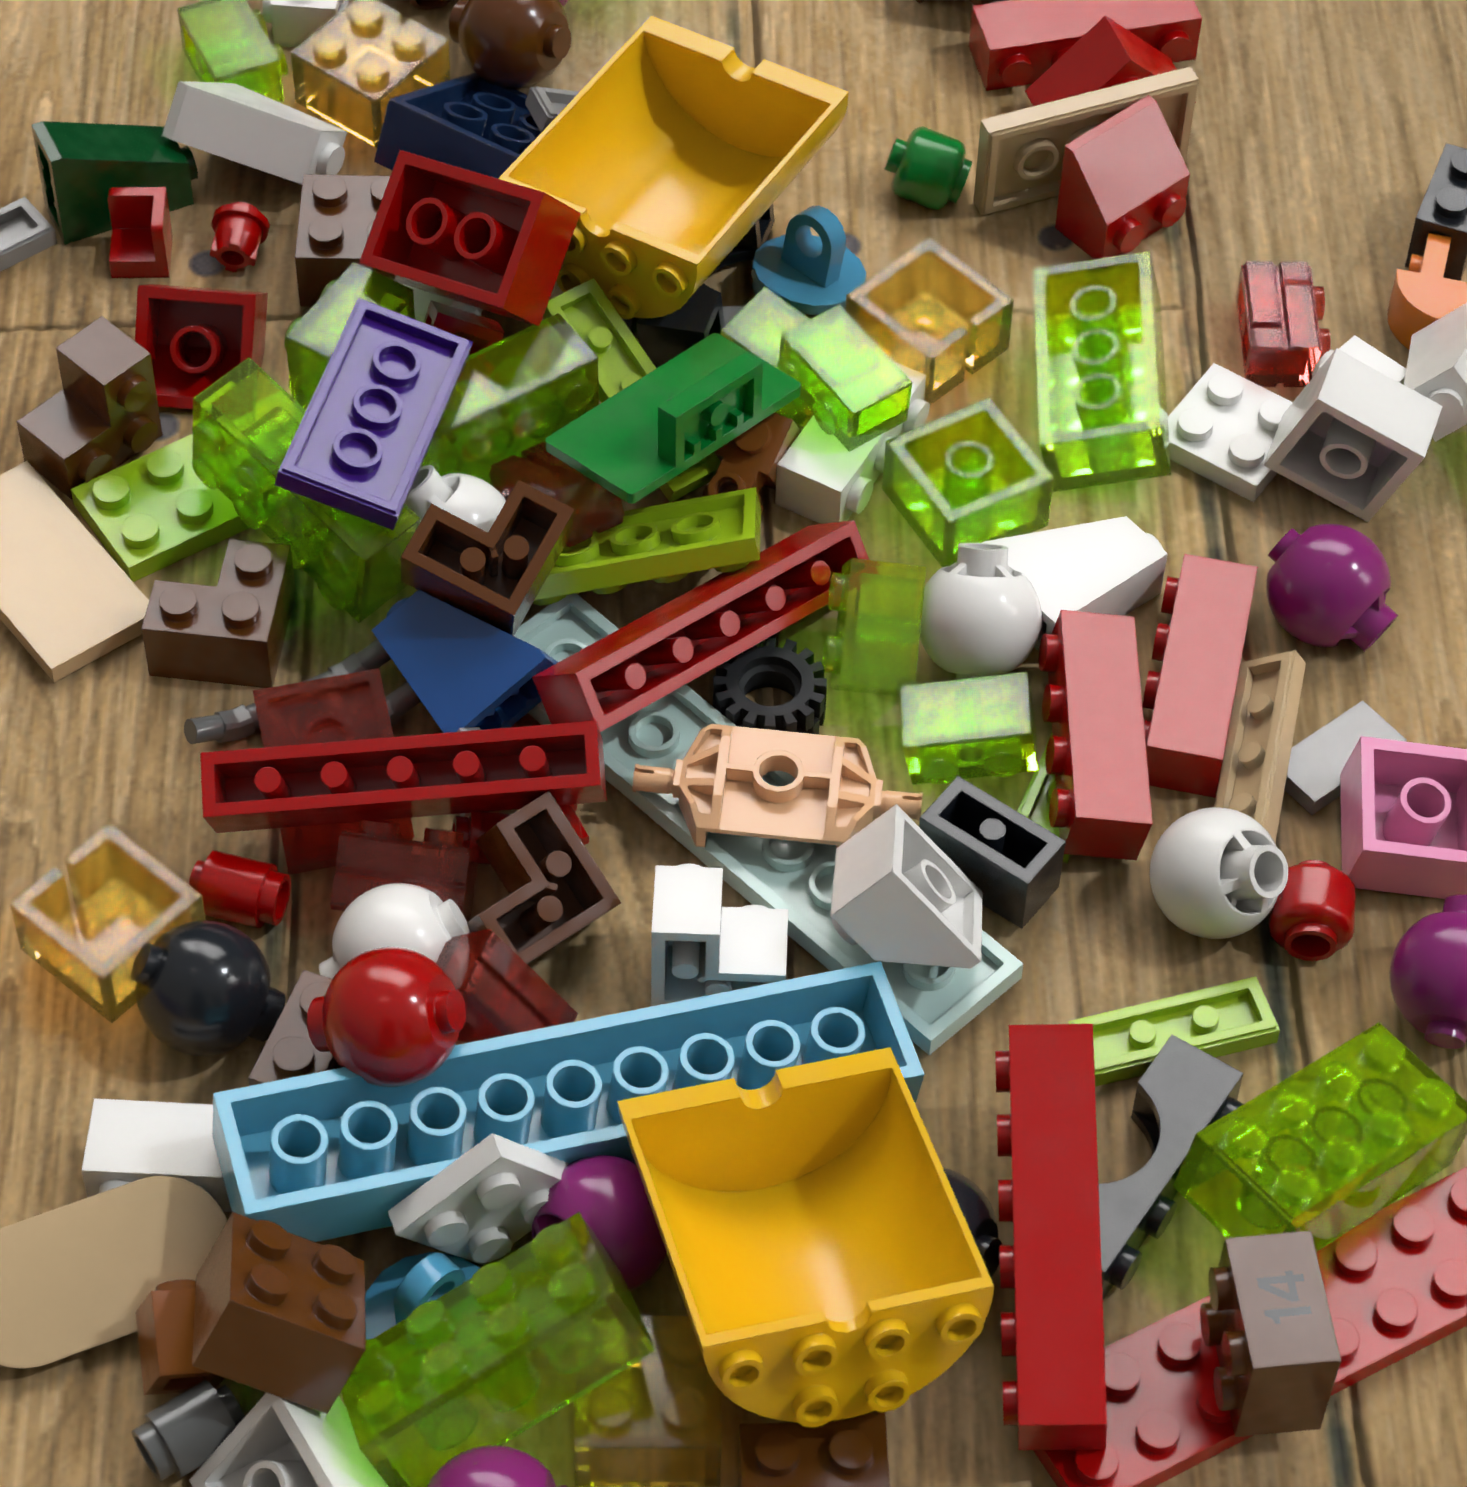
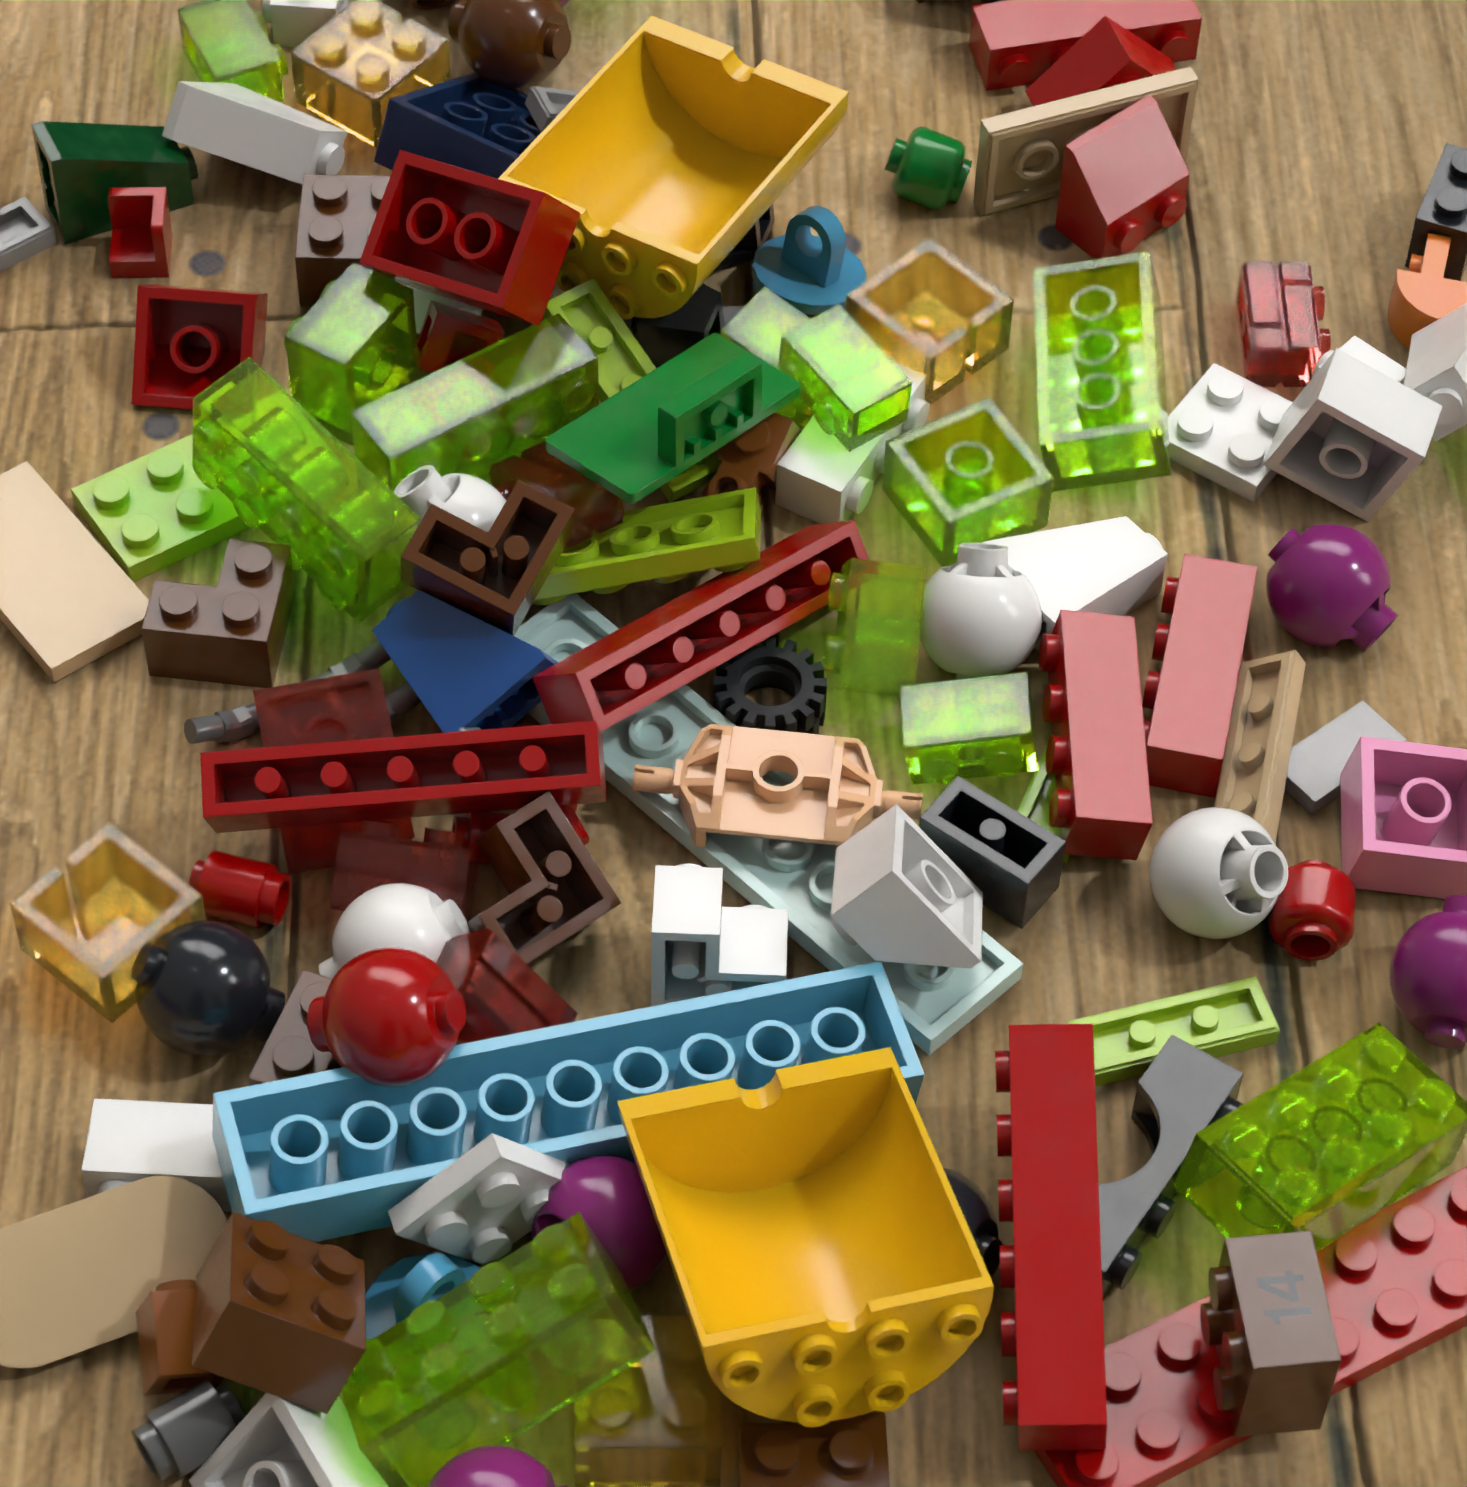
reddish brown brick [17,316,163,500] -> none
red hose [210,202,270,272] -> none
tile [275,298,473,530] -> none

